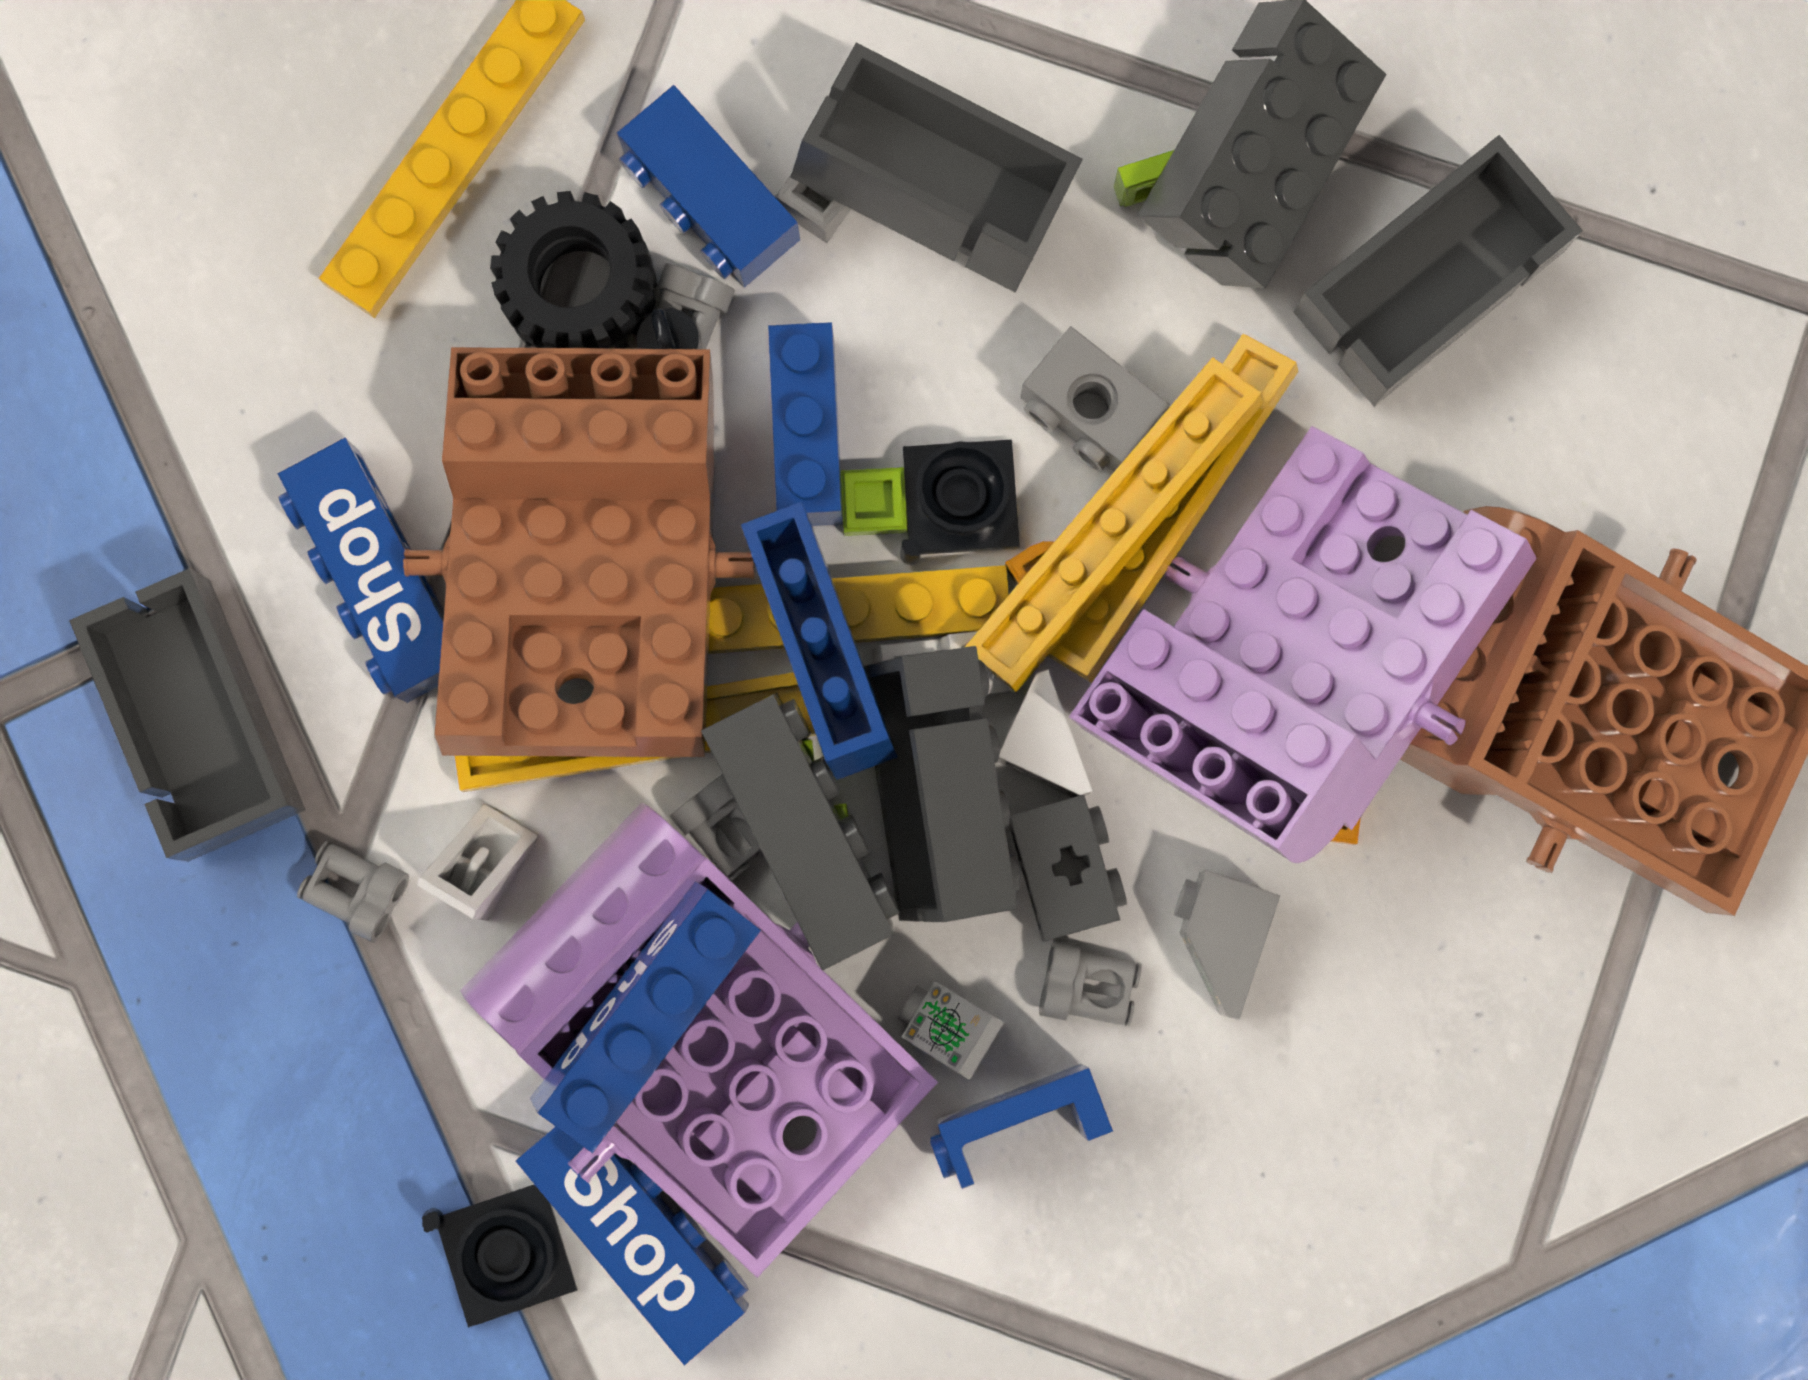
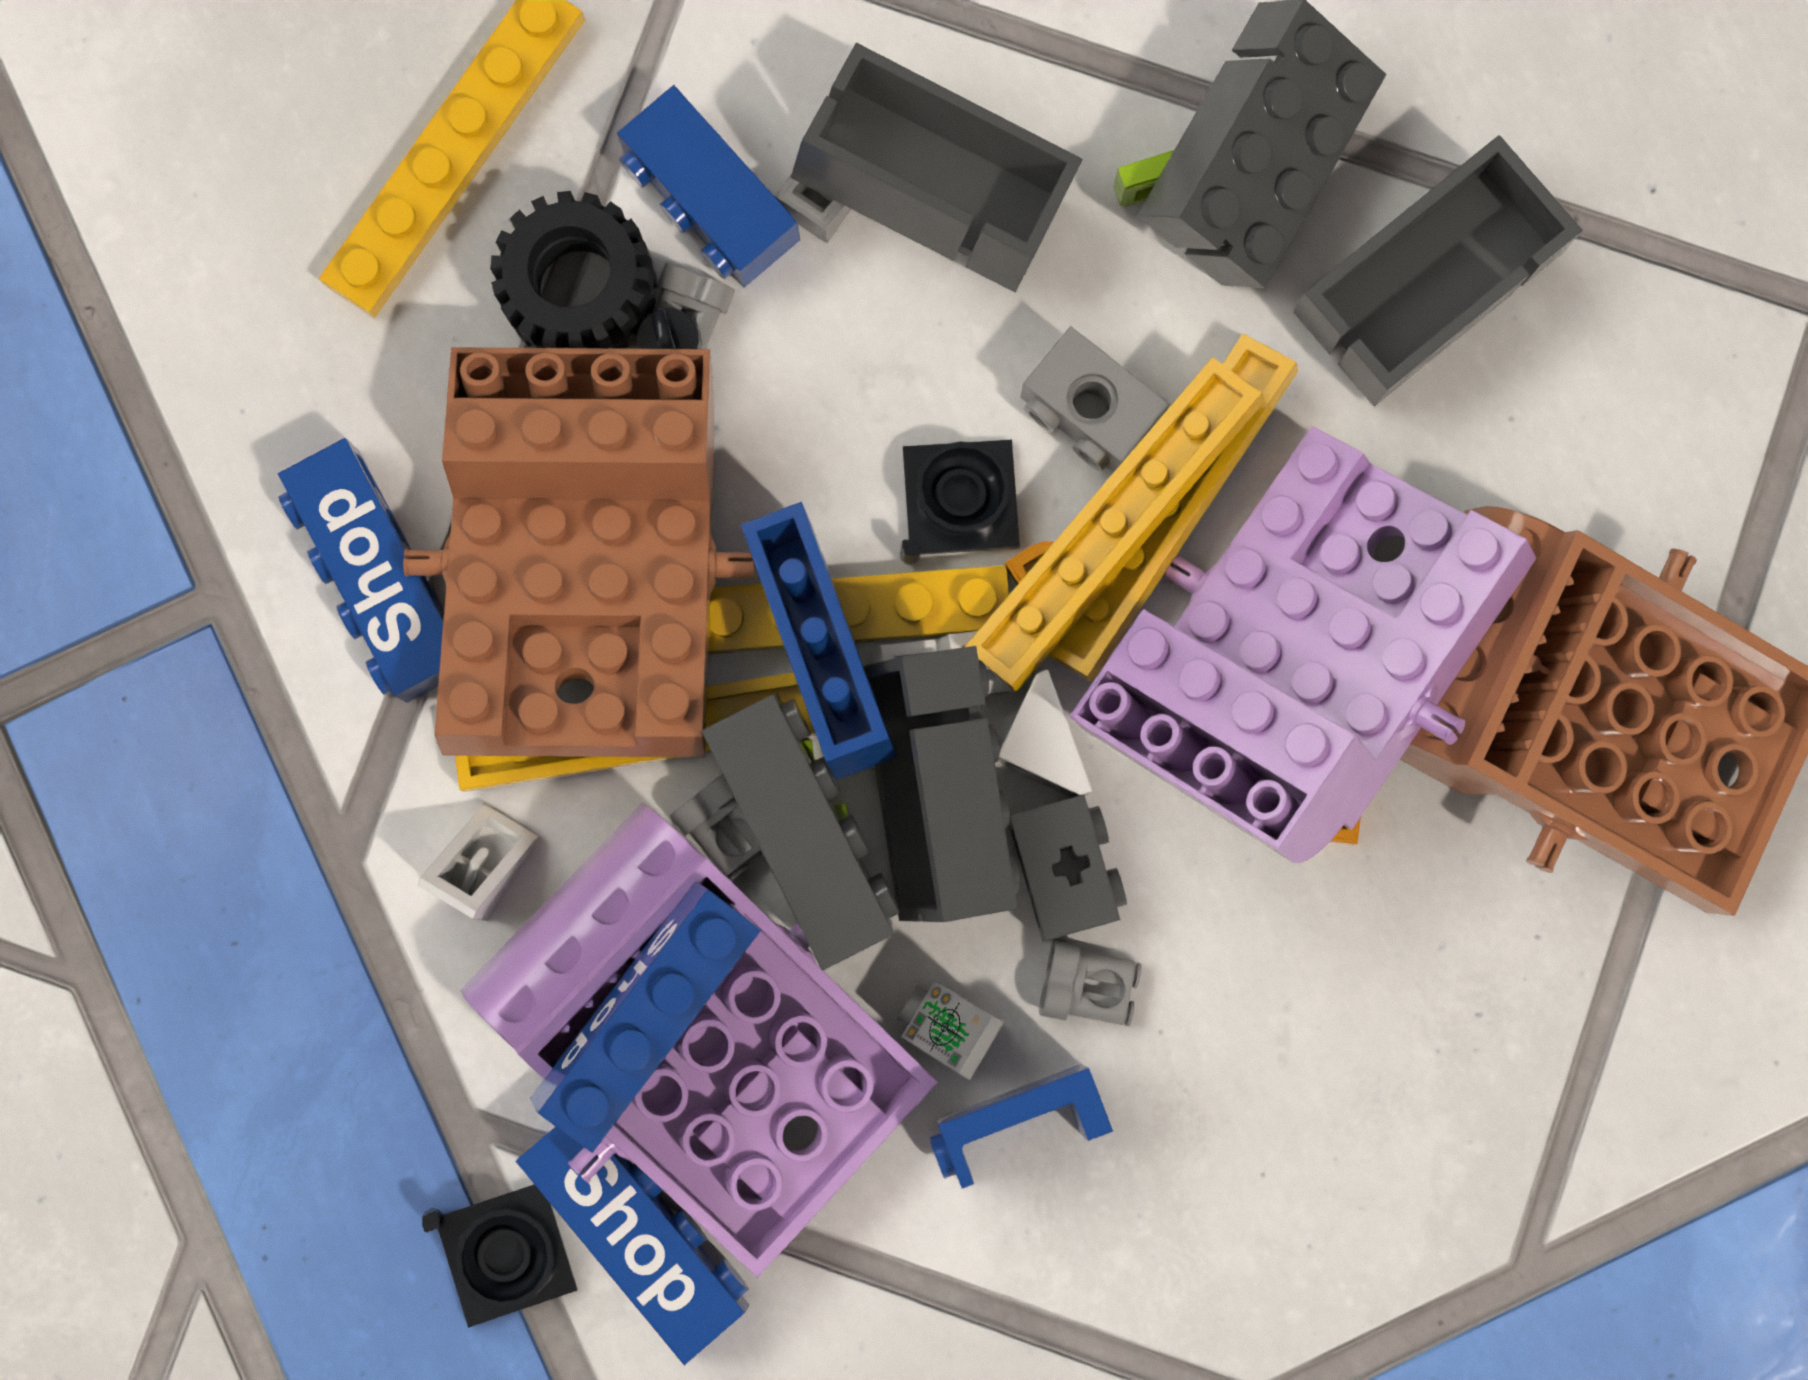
dark grey piece [69,568,306,862] -> none
light grey piece [297,841,409,943] -> none
blue brick [768,322,843,526] -> none
lime tile [841,467,907,536] -> none
light grey slope [1174,870,1281,1020] -> none

